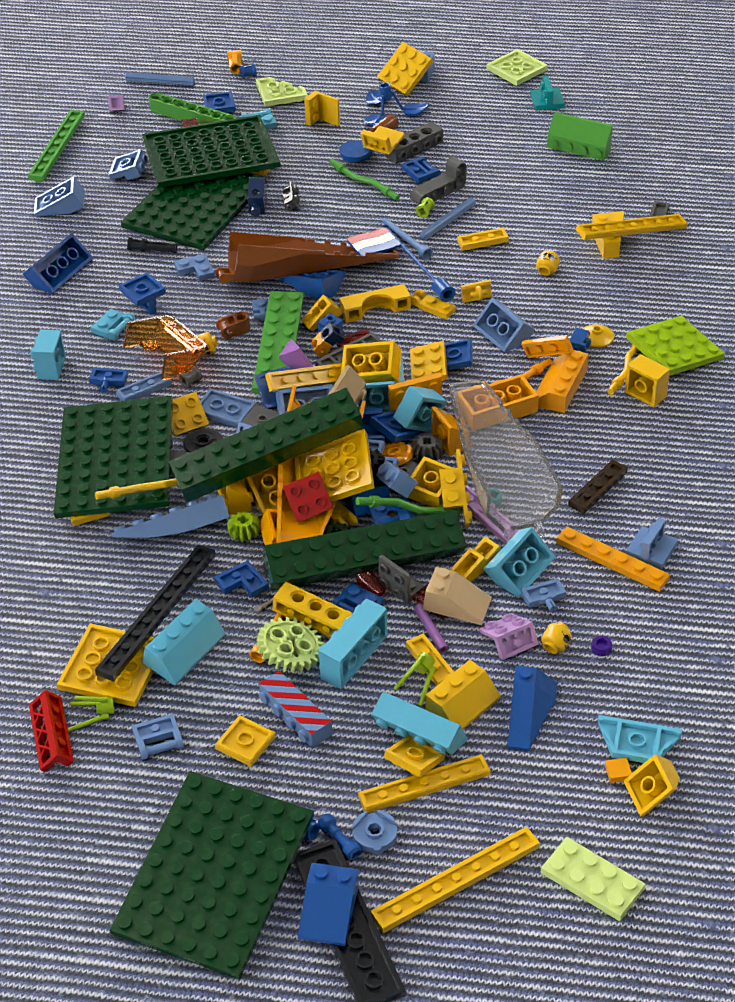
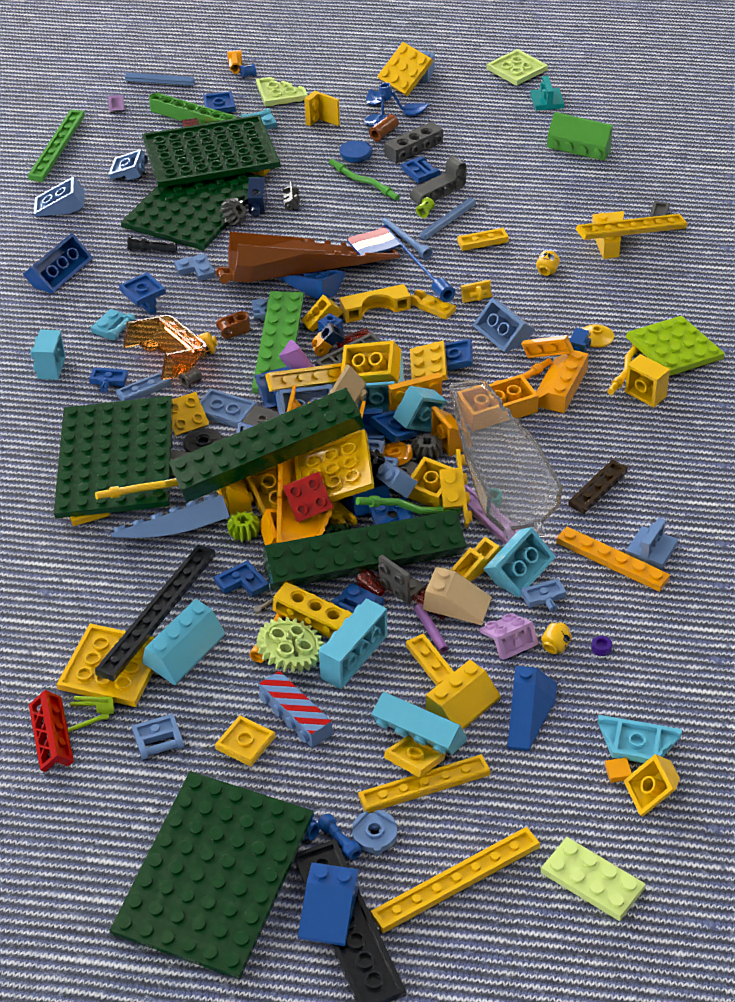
yellow bracket [360,126,405,155] -> none
lime plant [394,652,436,707] -> none
none -> dark grey gear [220,198,247,225]

